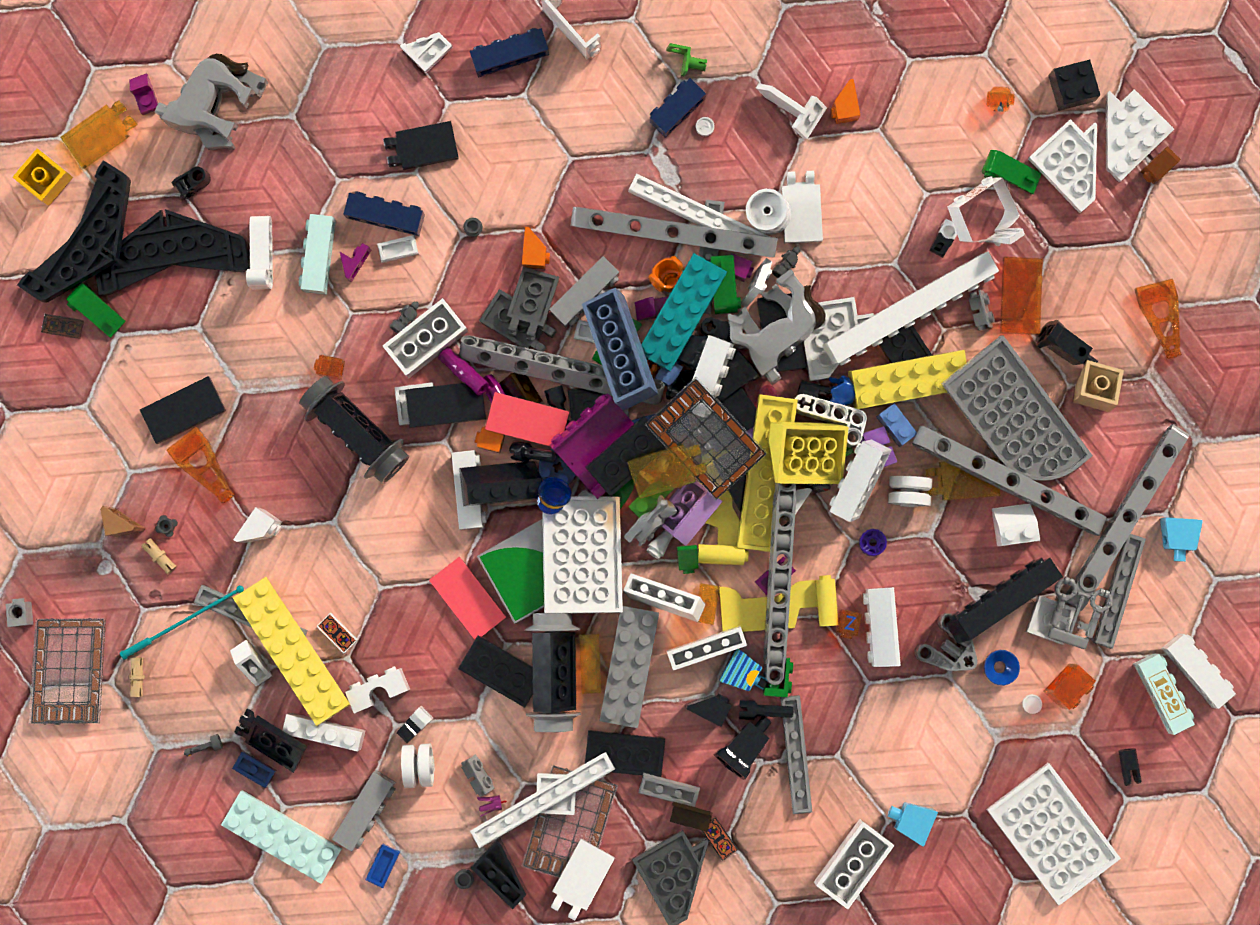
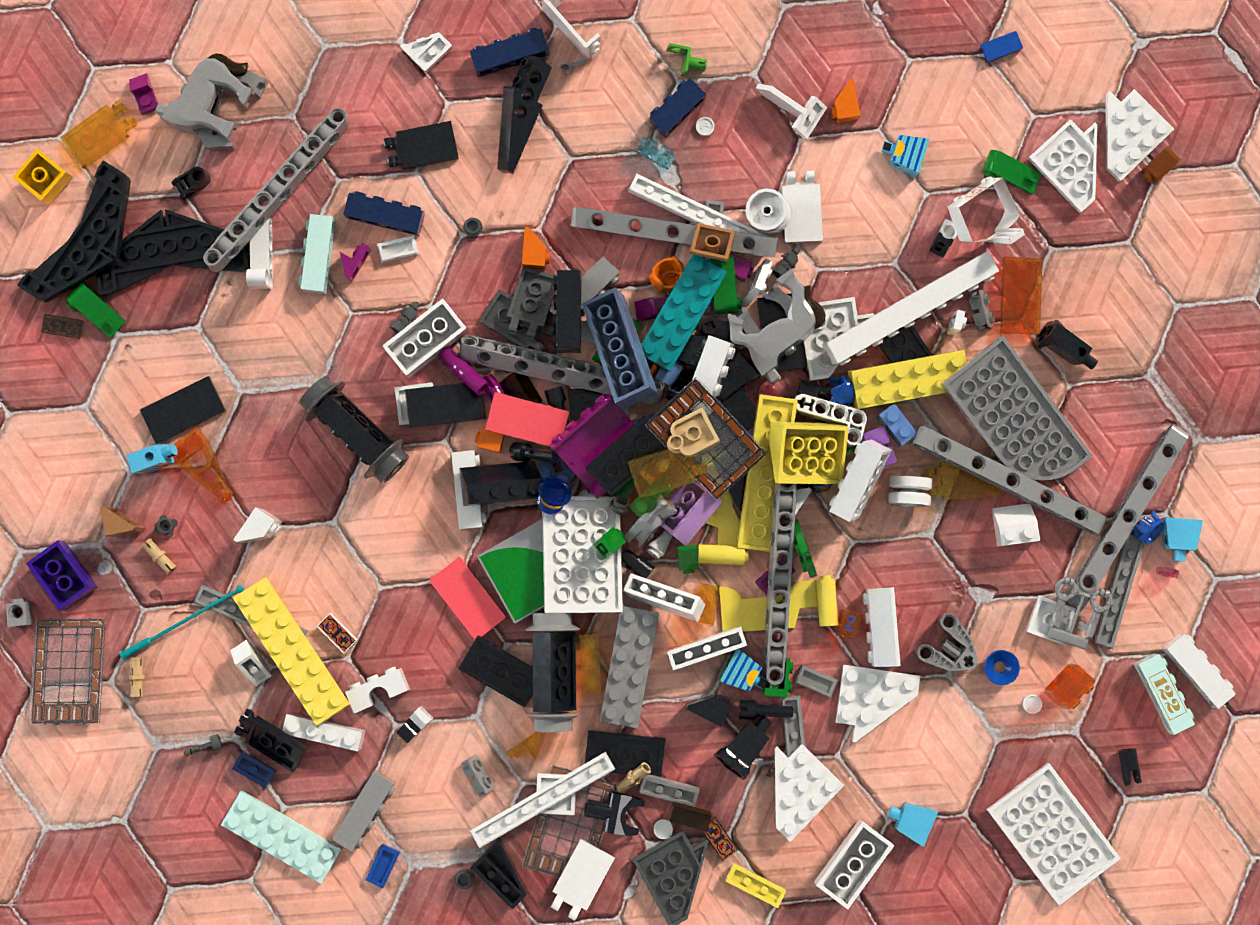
clear orange brick [314,355,345,380] -> none
white wheel [401,743,435,788] -> none
flat silver piece [477,795,507,817] -> none
dark purple wheel [859,529,887,556] -> none
black brick [945,557,1063,643] -> none
clear orange head [987,87,1015,112] -> none
black brick [1048,59,1100,111] -> none
tan slope [1073,360,1124,412] -> none
clear orange plate [1134,279,1182,359] -> none
none -> dark purple brick [26,540,98,611]
none -> medium azure torso [126,444,178,474]
none -> light grey beam [203,108,349,272]
none -> black brick [497,56,552,174]
none -> clear yellow slope [507,732,543,761]
none -> black brick [553,270,582,353]
none -> light grey hand [560,58,586,75]
none -> black connector [584,791,645,836]
none -> green slope [592,527,626,559]
none -> dark grey plate [610,497,629,514]
none -> tan pin [616,762,651,794]
none -> black hinge [621,549,655,578]
none -> clear light blue hinge [635,137,676,170]
none -> white piece [654,819,673,839]
none -> tan plate [667,407,721,457]
none -> medium nougat slope [690,223,735,262]
none -> light yellow plate [725,863,787,908]
none -> white wing [774,743,844,842]
none -> green wing [794,519,818,578]
none -> light grey tile [794,665,838,698]
none -> white wing [835,665,920,742]
none -> torso [881,135,929,177]
none -> white plate [947,310,967,336]
none -> blue tile [980,31,1023,63]
none -> blue piece [1133,510,1164,545]
none -> clear pink tile [1156,567,1179,579]

